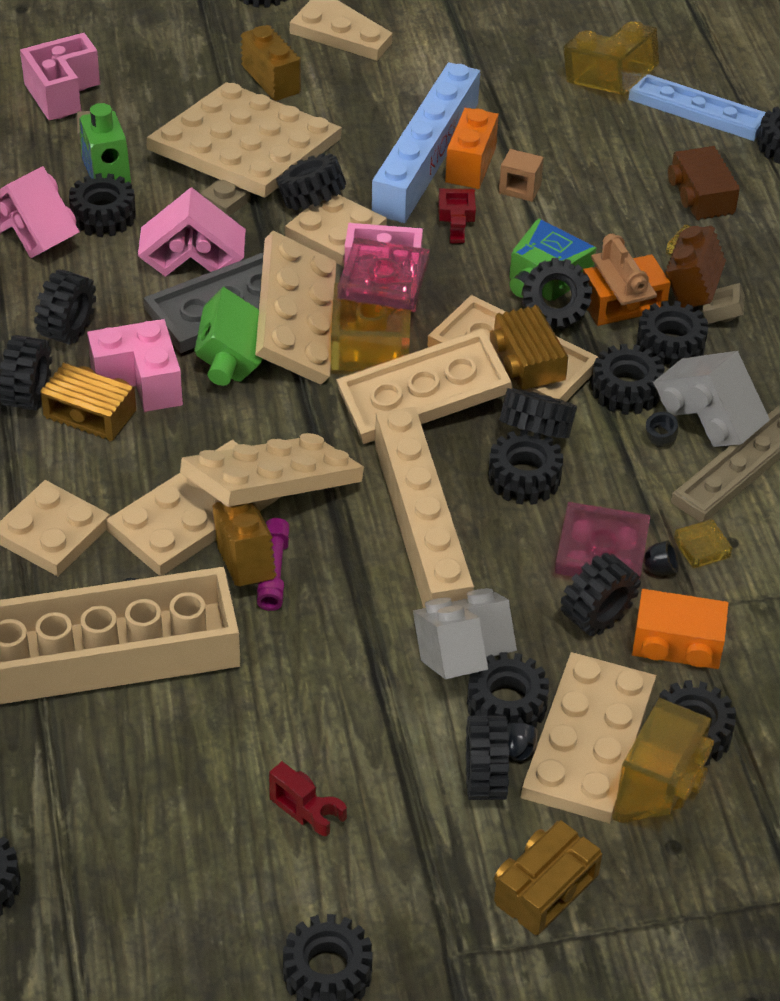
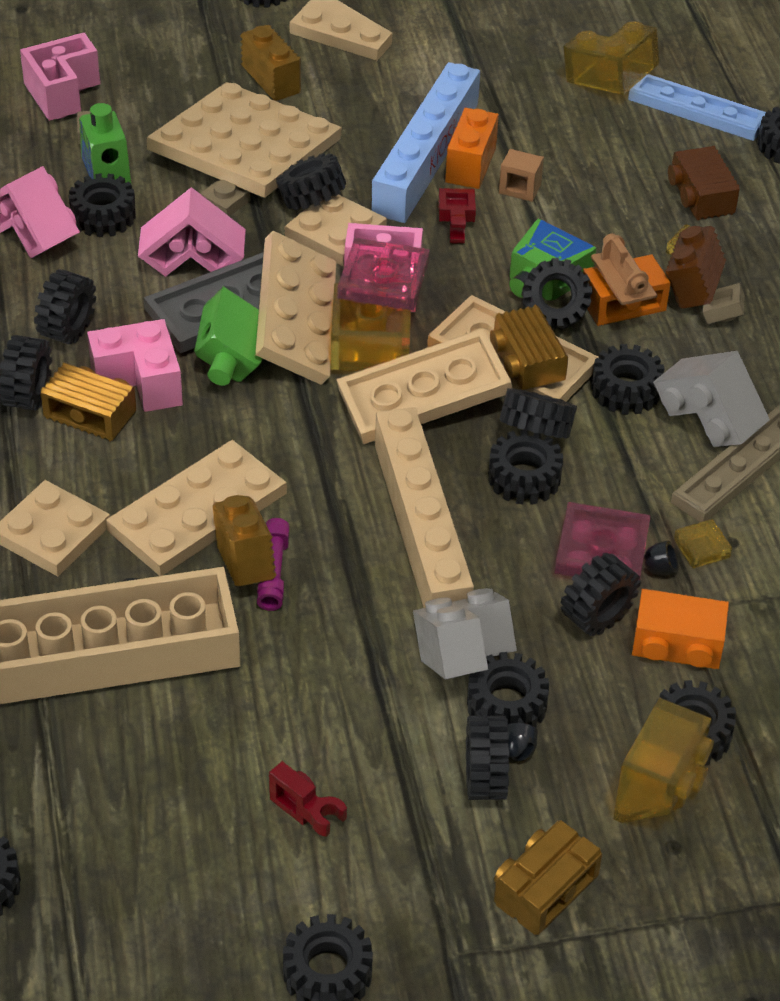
tan plate [180,433,364,507] -> none
tan plate [521,652,656,824] -> none
black tyre [636,301,709,368] -> none
black hinge [646,412,678,447] -> none

